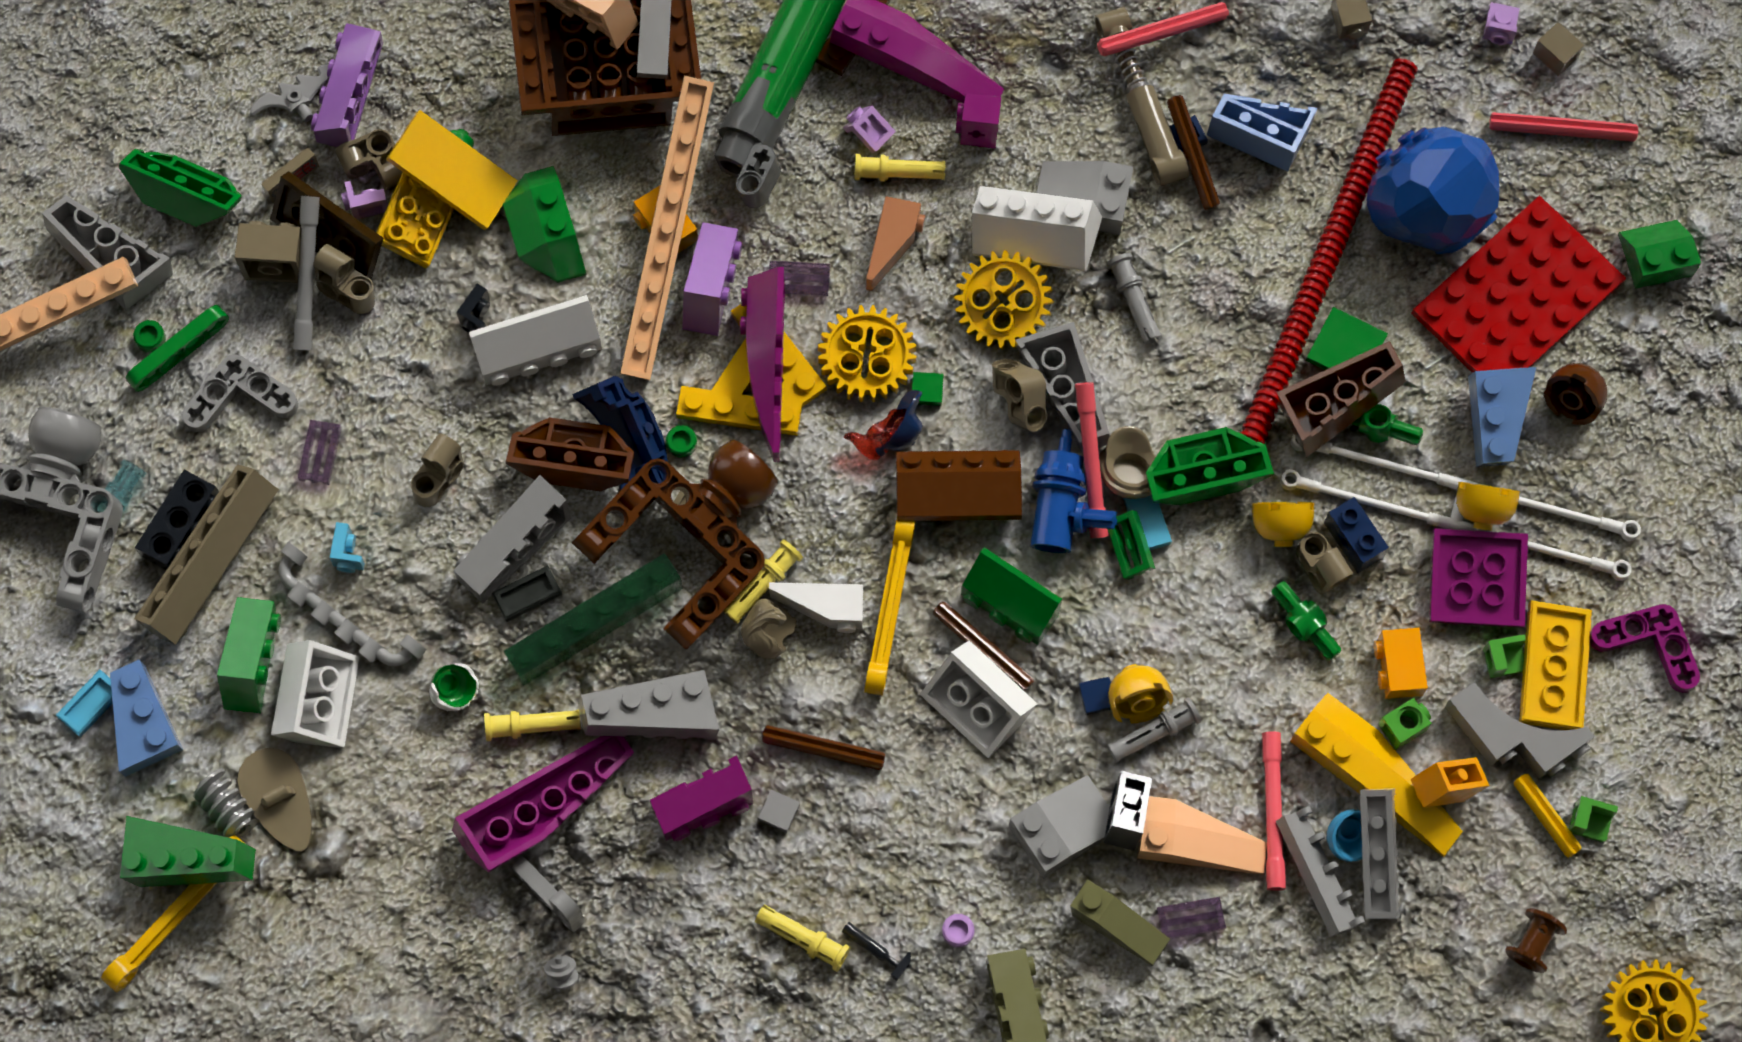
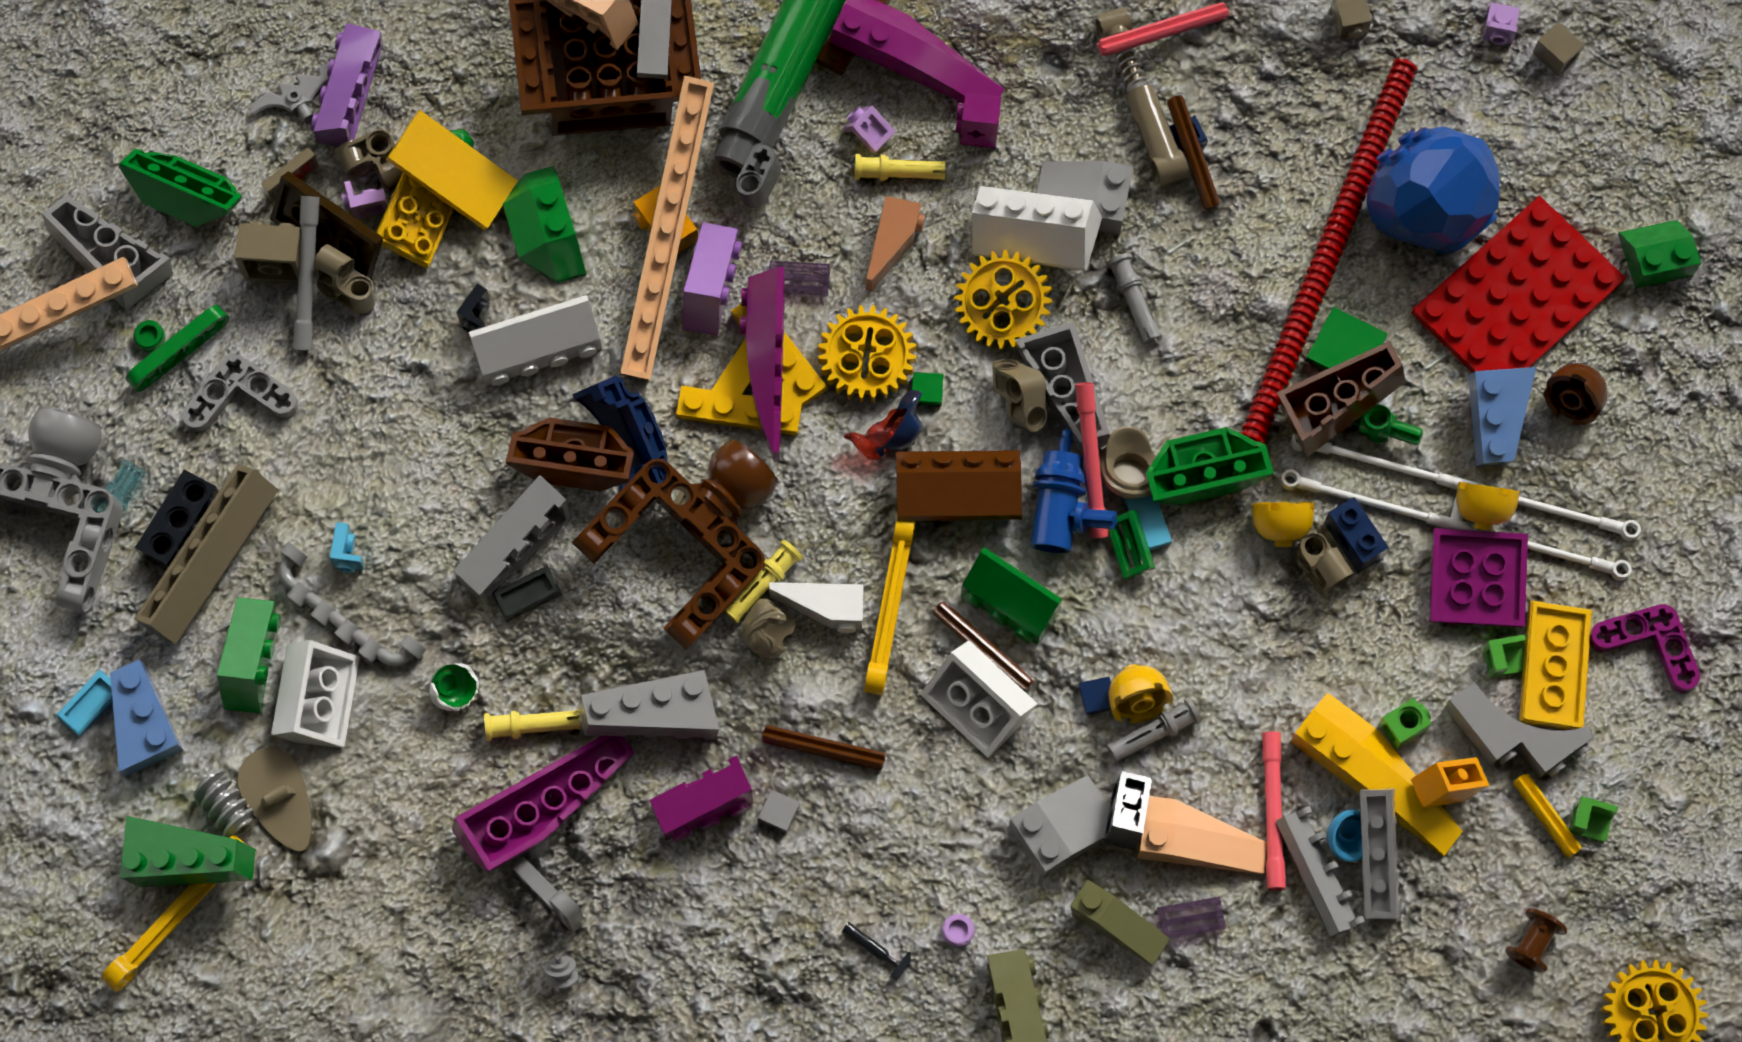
clear purple tile [298,420,342,485] -> none
dark tan piece [411,433,464,507] -> none
clear green brick [504,553,683,686] -> none
green tile [666,425,697,458] -> none
light yellow pin [755,904,851,972] -> none
medium blue wedge [1207,94,1317,172] -> none
green axle [1271,581,1342,660] -> none
light orange brick [1374,627,1428,699] -> none
coral axle [1489,112,1638,142] -> none

